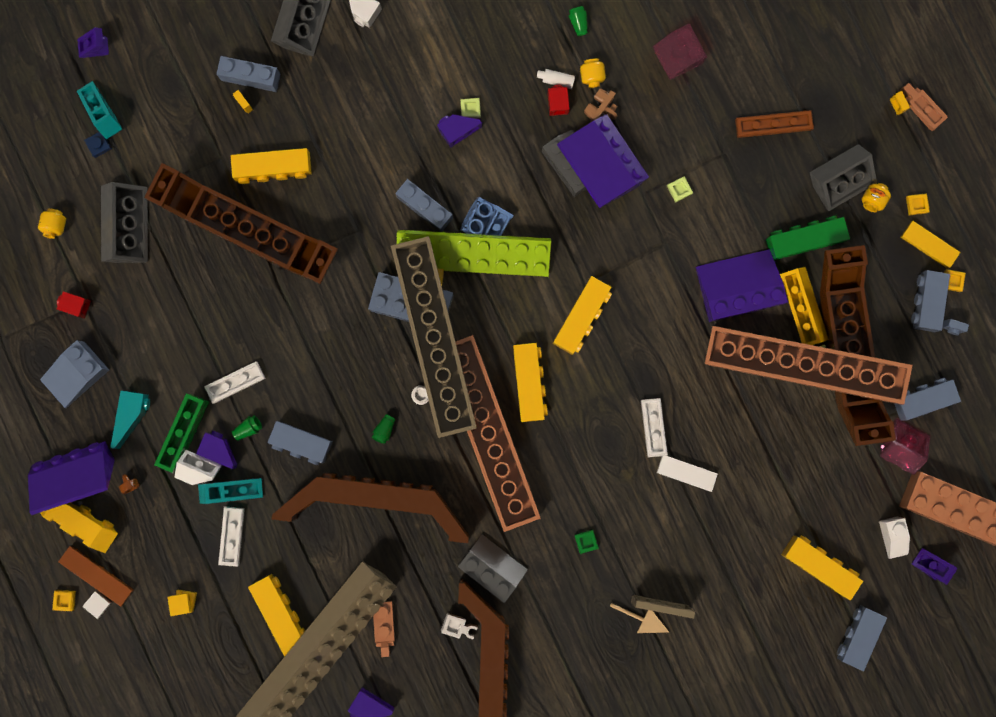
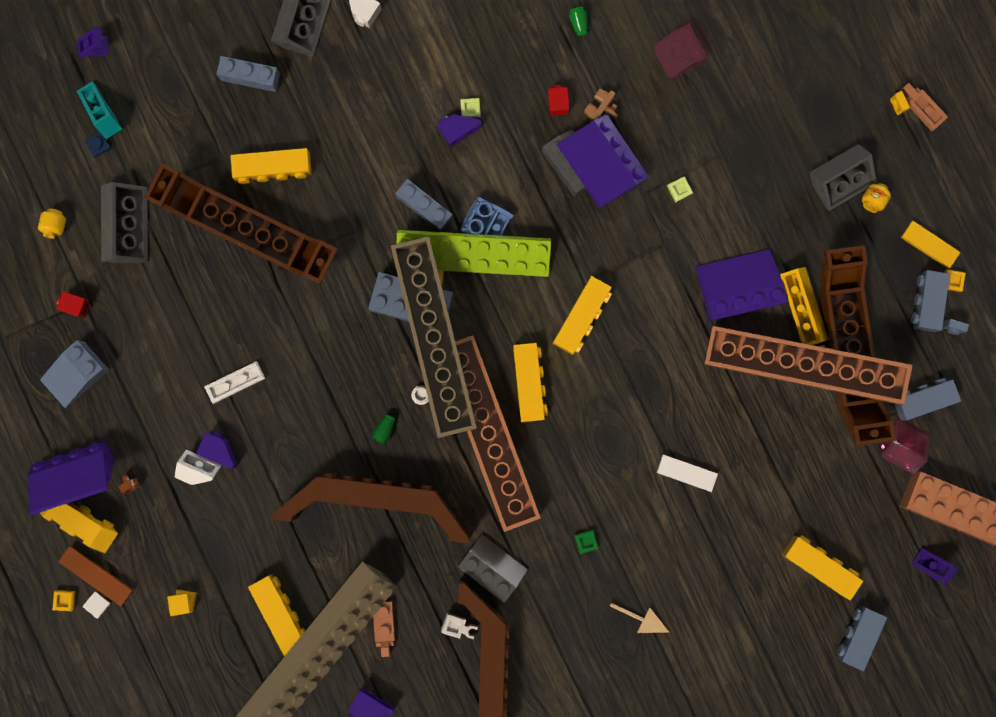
teal slope [111,391,150,449] -> none
green brick [154,393,209,473] -> none
teal slope [198,478,263,504] -> none
white tile [218,506,245,567] -> none
green cone [232,416,262,441] -> none
yellow tile [233,90,253,113] -> none
sand blue brick [268,421,333,465] -> none
white cylinder [537,69,575,90] -> none
yellow head [580,59,606,88] -> none
dark tan tile [631,595,695,619] -> none
white tile [641,398,668,458] -> none
dark orange tile [735,110,814,138] -> none
green brick [766,216,850,260] -> none
white slope [879,517,910,559] -> none
yellow tile [906,193,930,216] -> none

